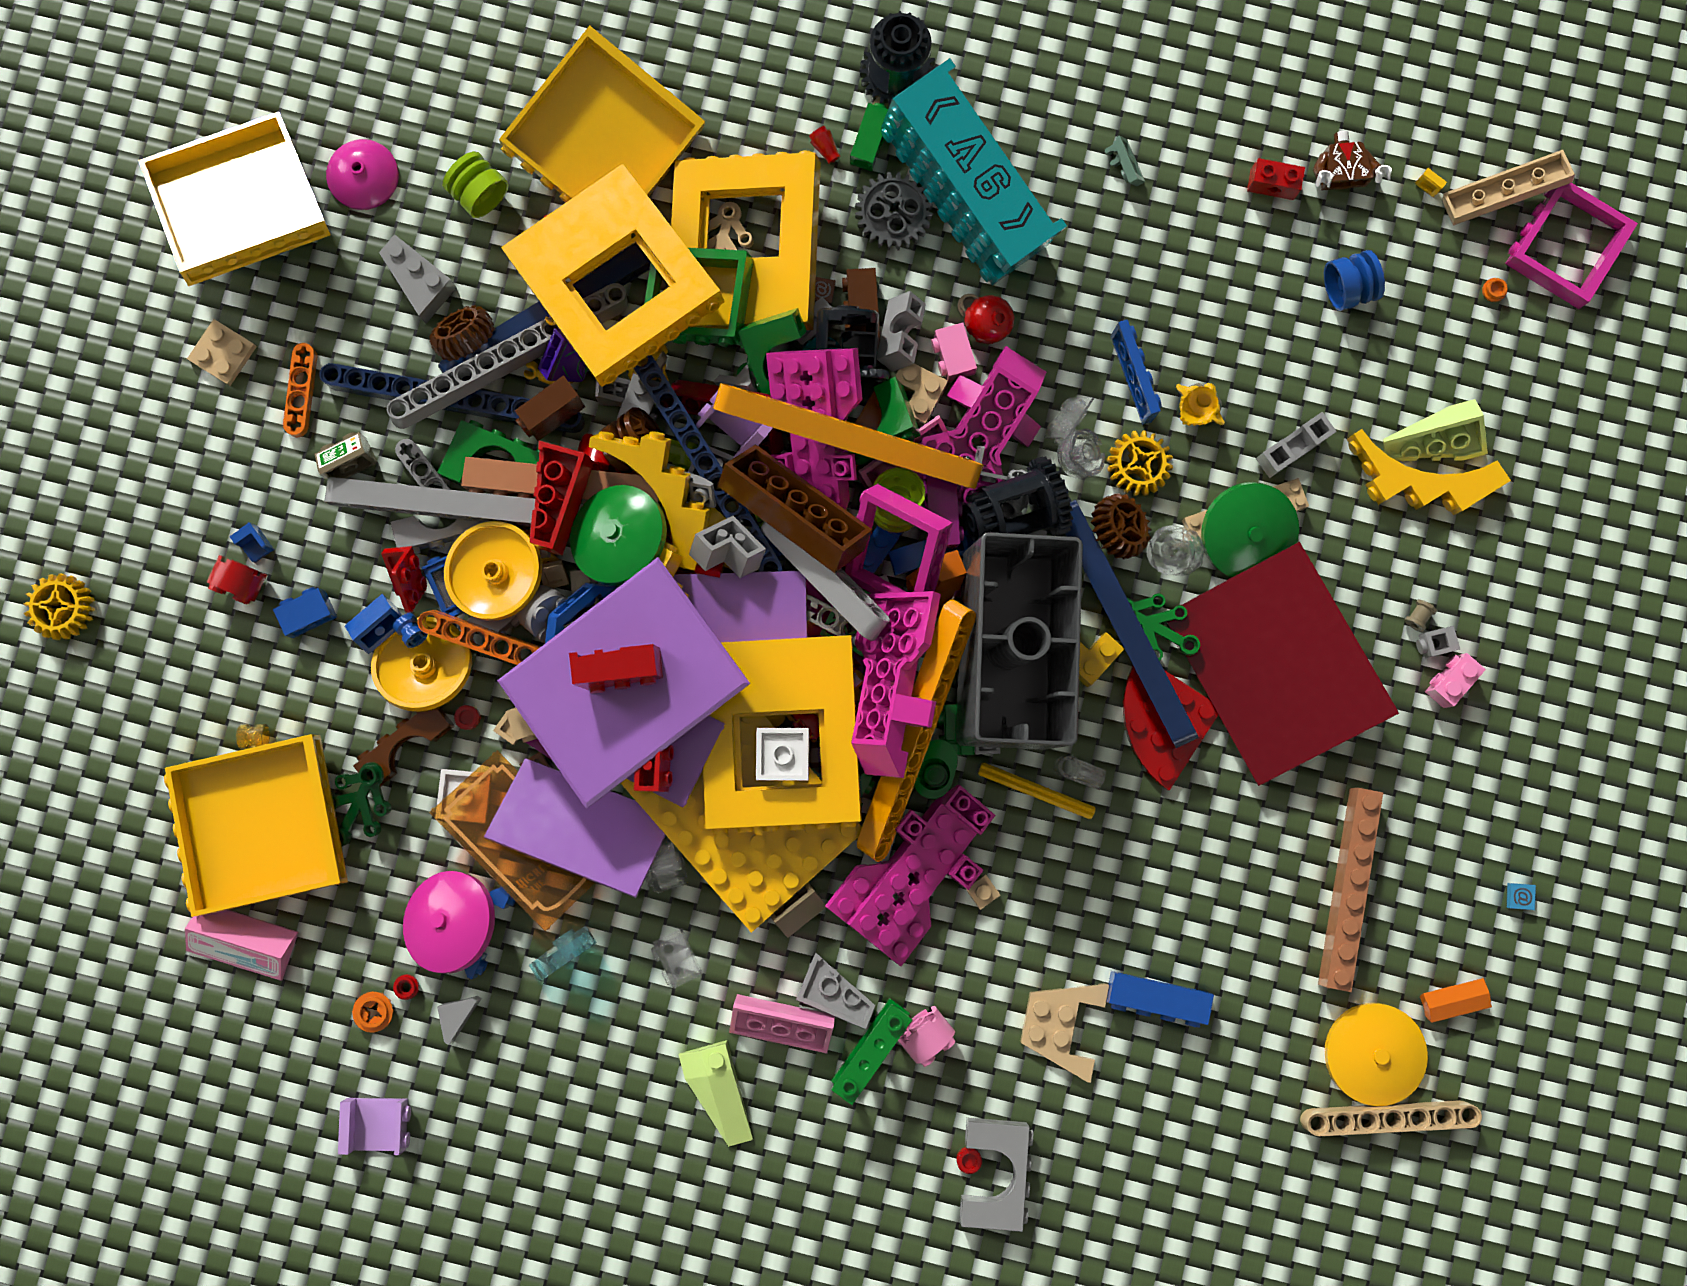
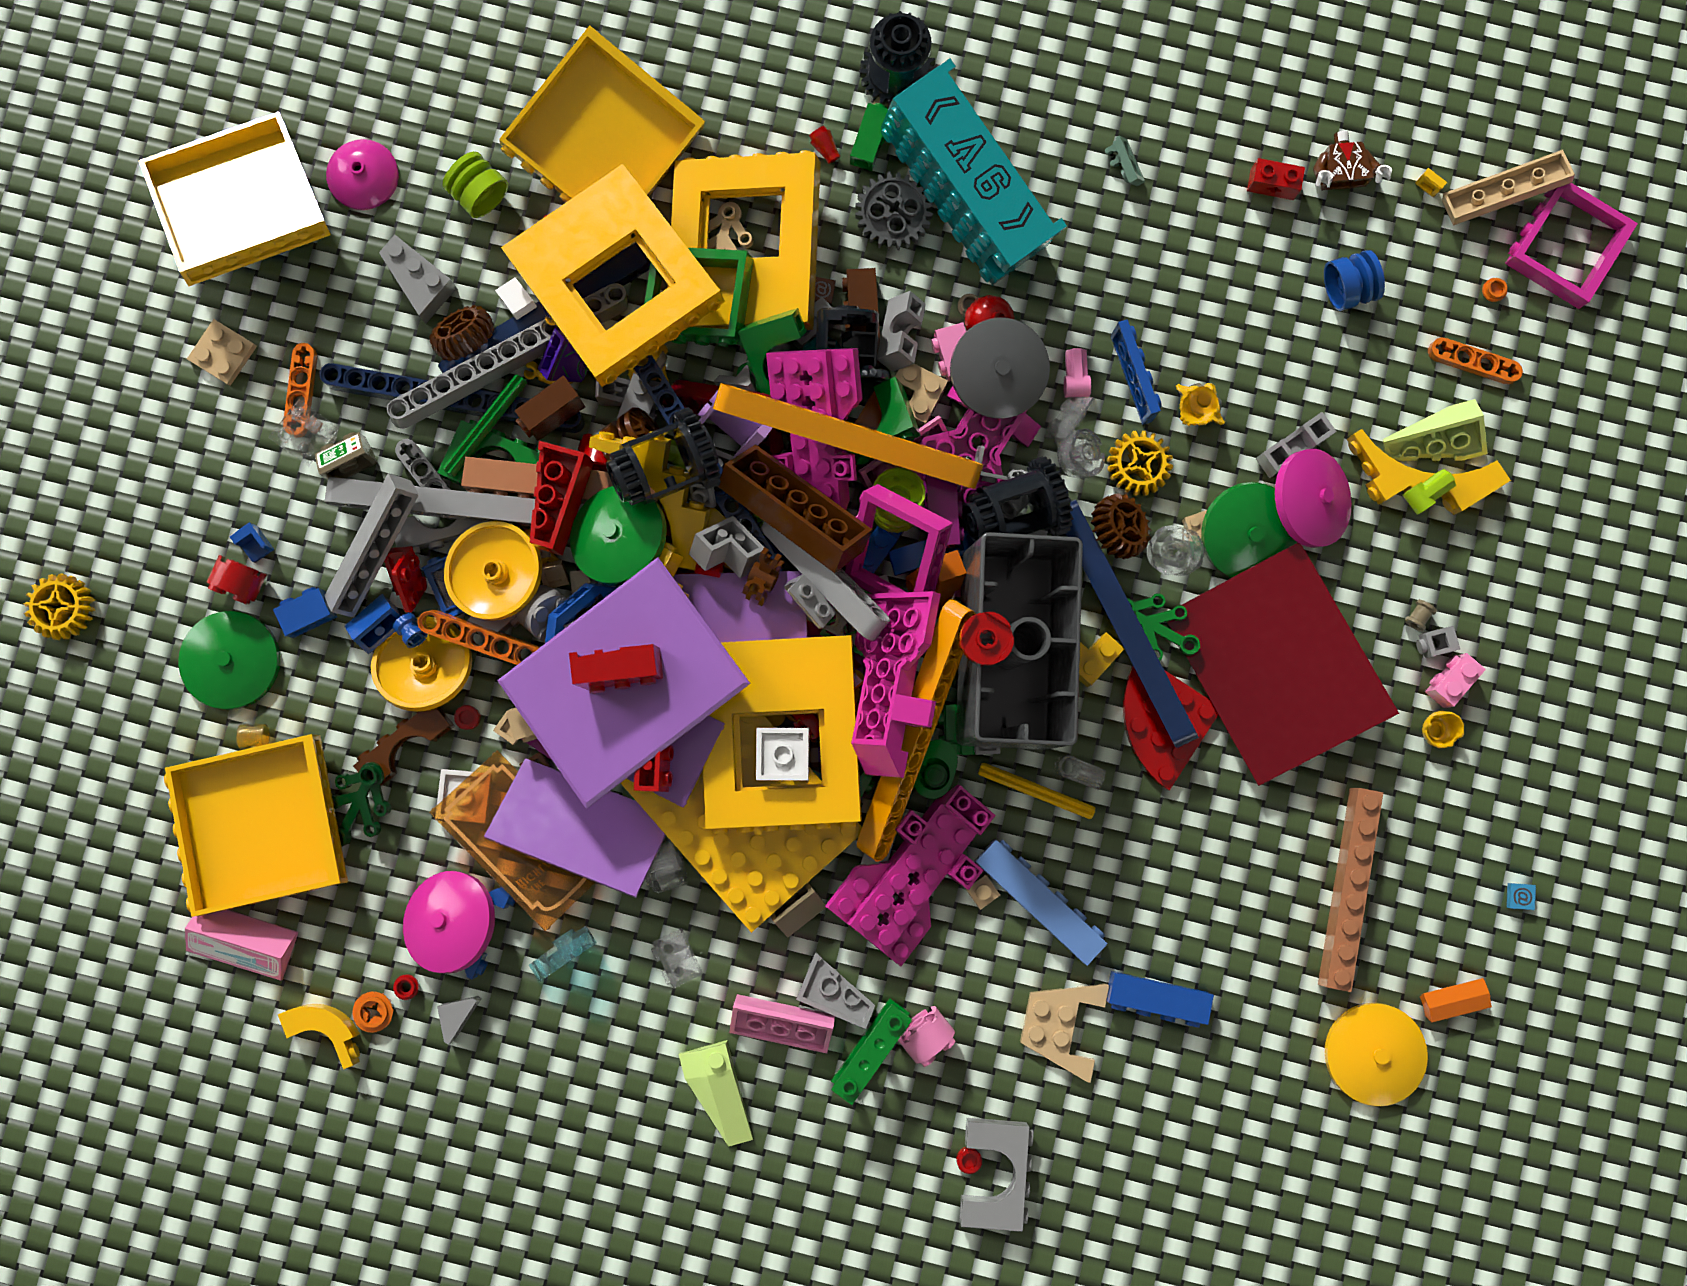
lavender panel [338,1098,411,1155] -> none
tan beam [1300,1100,1482,1136] -> none
none -> green dish [178,611,280,710]
none -> clear hinge [268,399,339,466]
none -> yellow arch [278,1004,360,1070]
none -> light grey brick [324,473,419,618]
none -> green axle [443,374,527,477]
none -> white tile [495,278,537,320]
none -> black piece [606,407,721,506]
none -> reddish brown pin [742,547,784,606]
none -> light grey bracket [784,574,837,629]
none -> dark grey dish [950,318,1050,419]
none -> red plate [959,612,1014,666]
none -> medium blue brick [974,839,1108,966]
none -> bright pink piece [1064,348,1091,398]
none -> dark pink dish [1275,449,1352,548]
none -> lime piece [1402,469,1456,515]
none -> yellow hair [1422,711,1464,748]
none -> orange beam [1428,337,1523,384]

